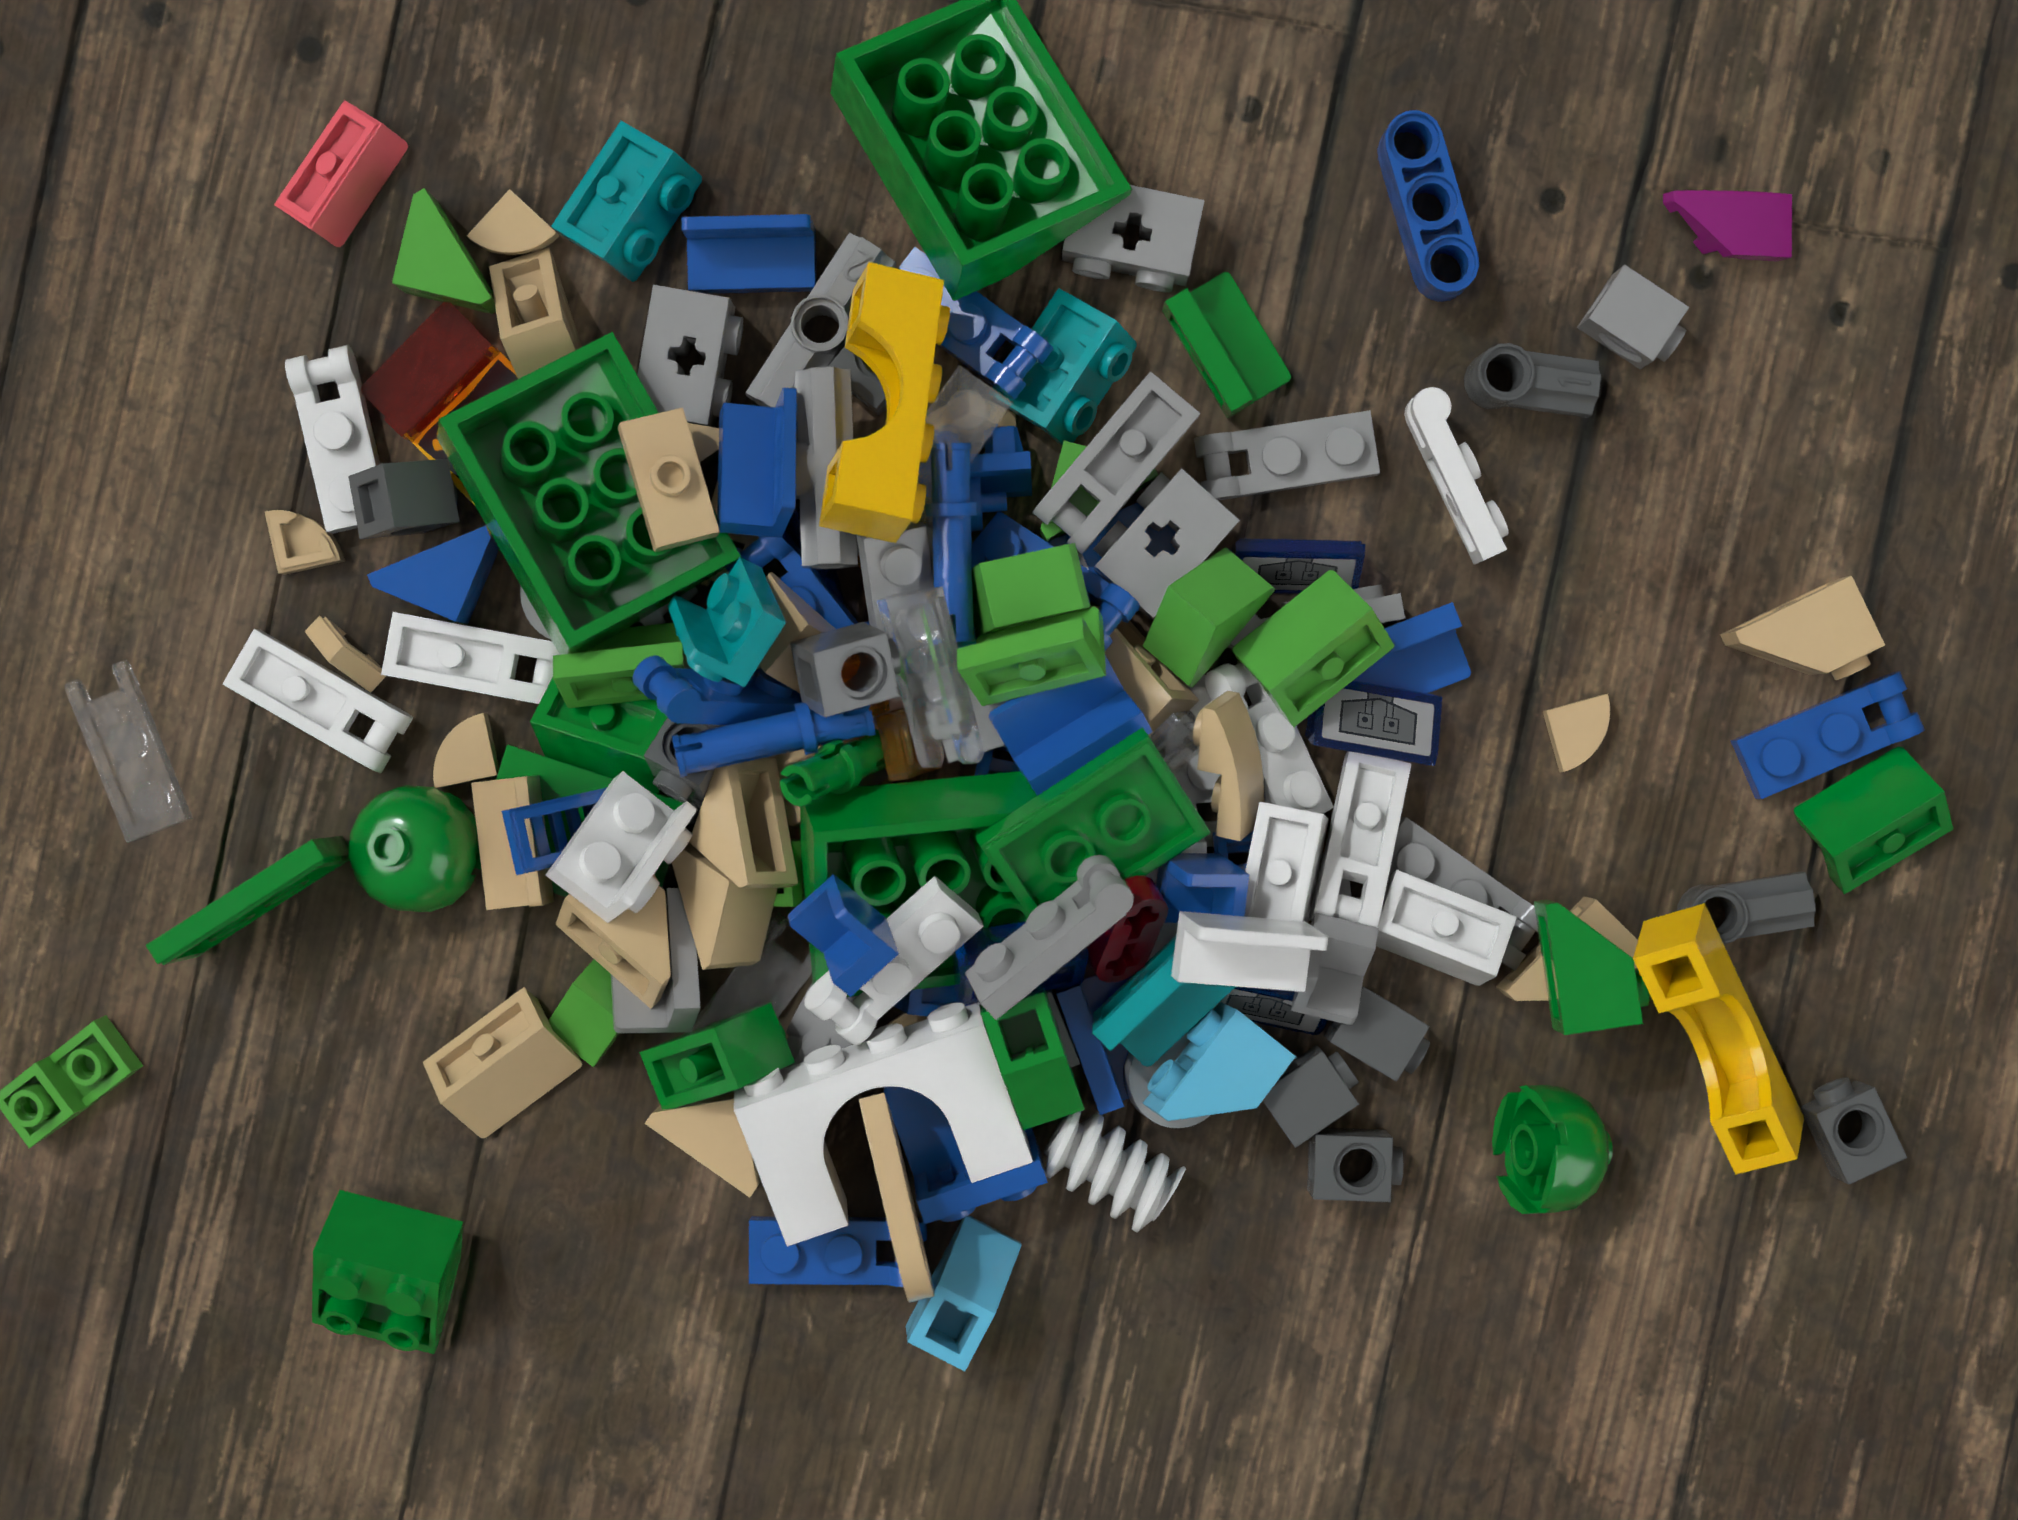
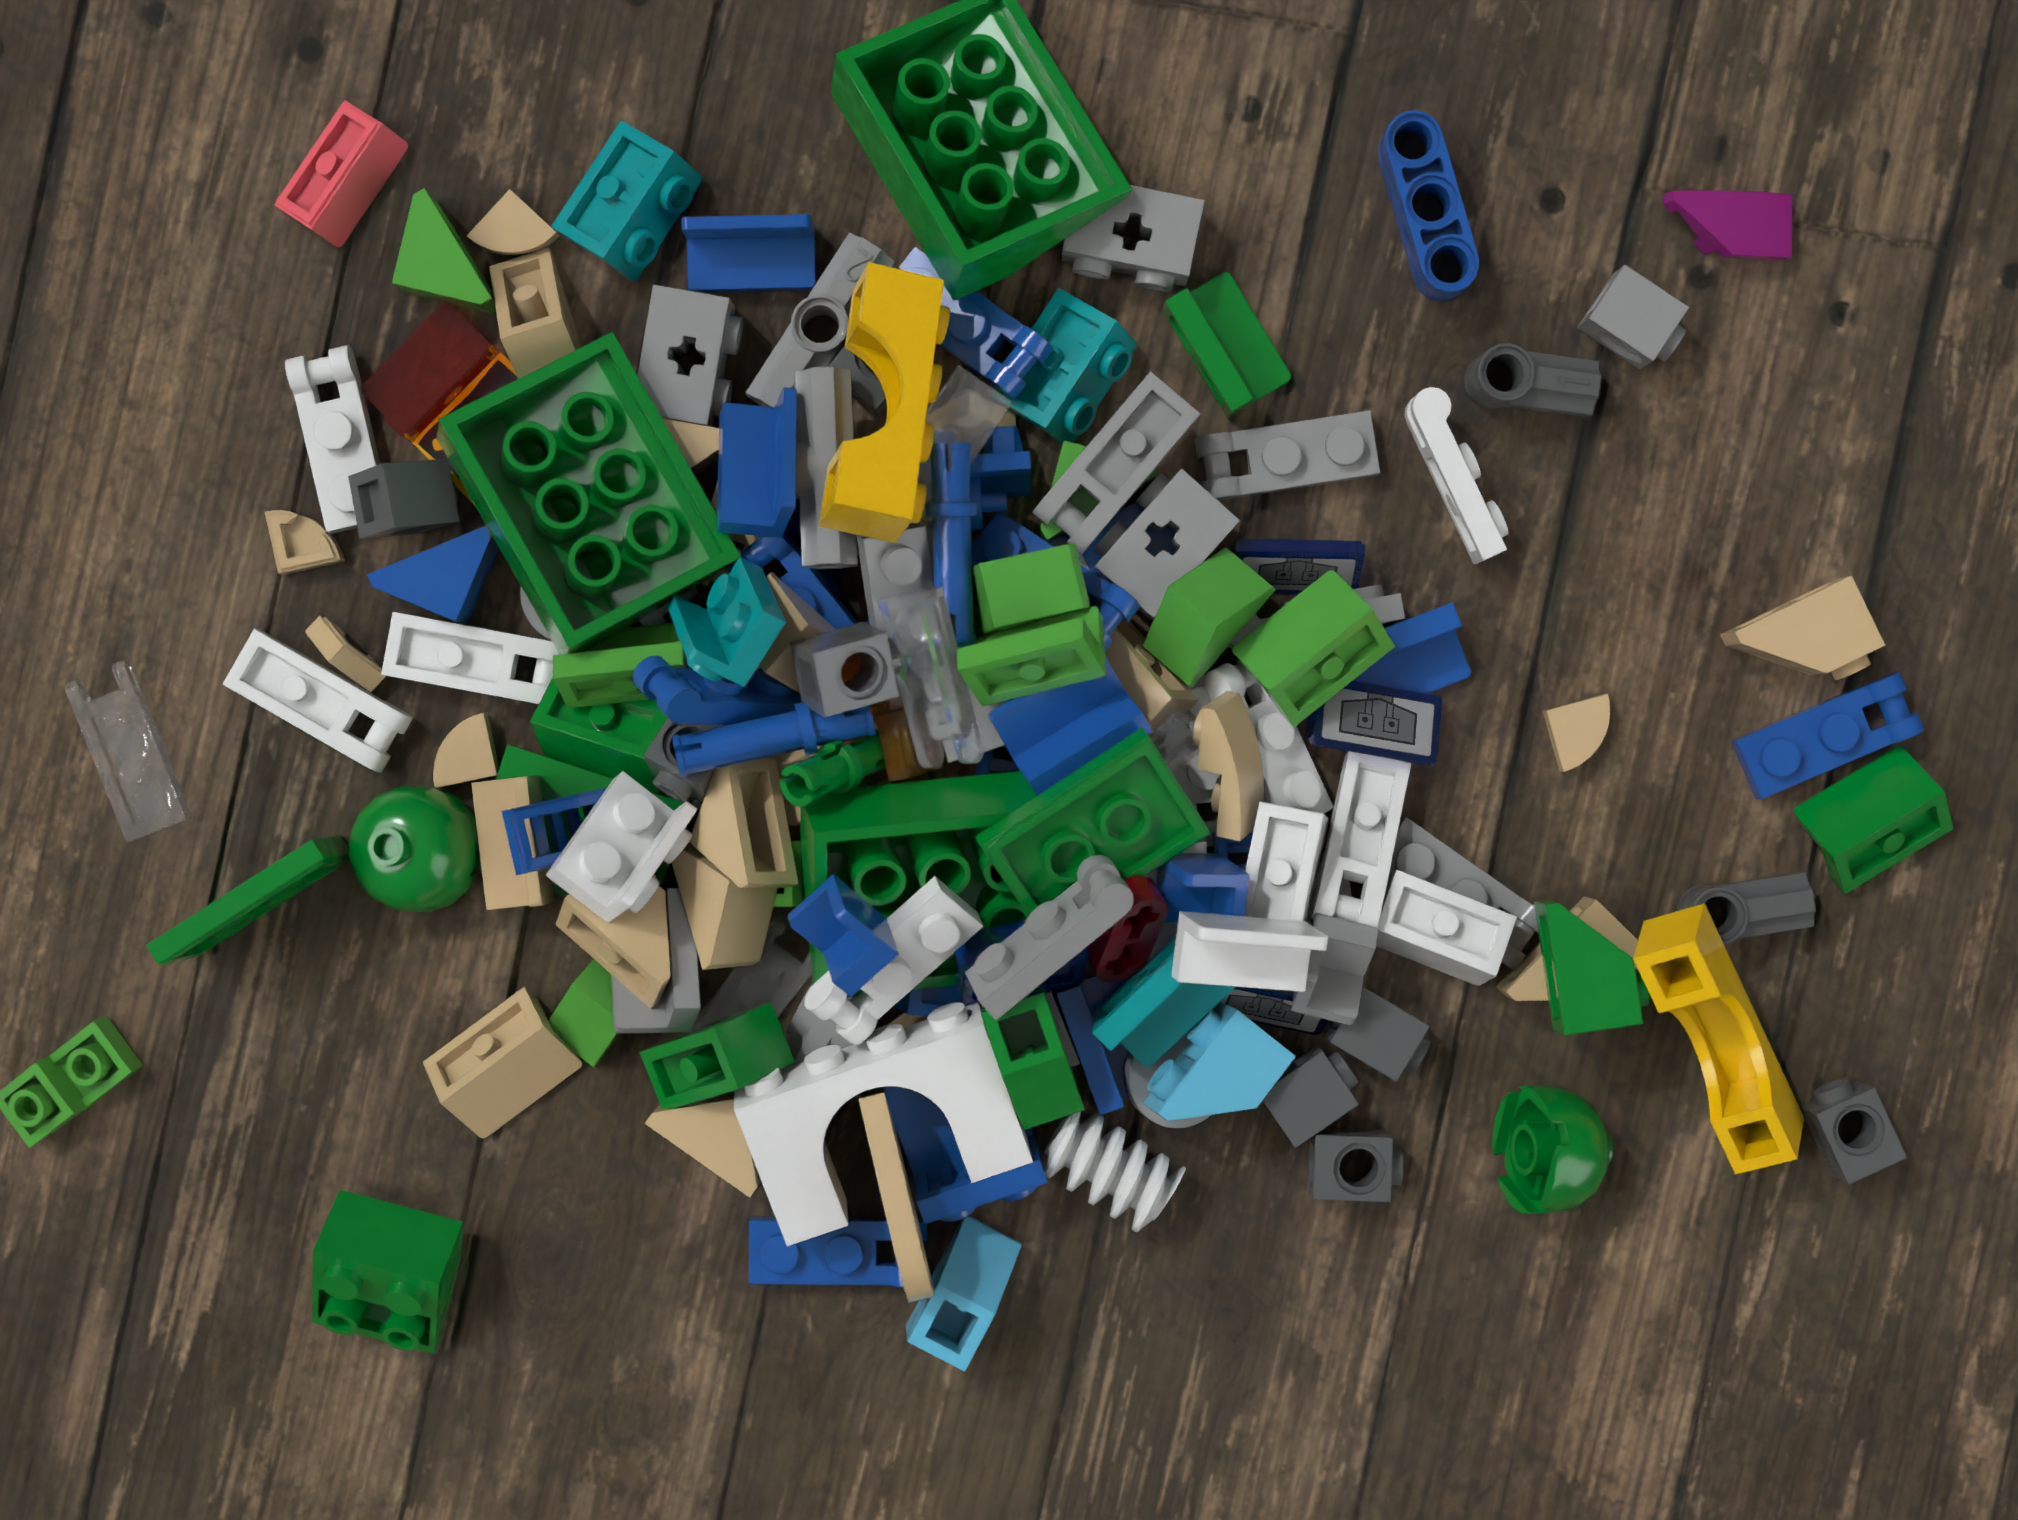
tan plate [618,407,720,553] -> none

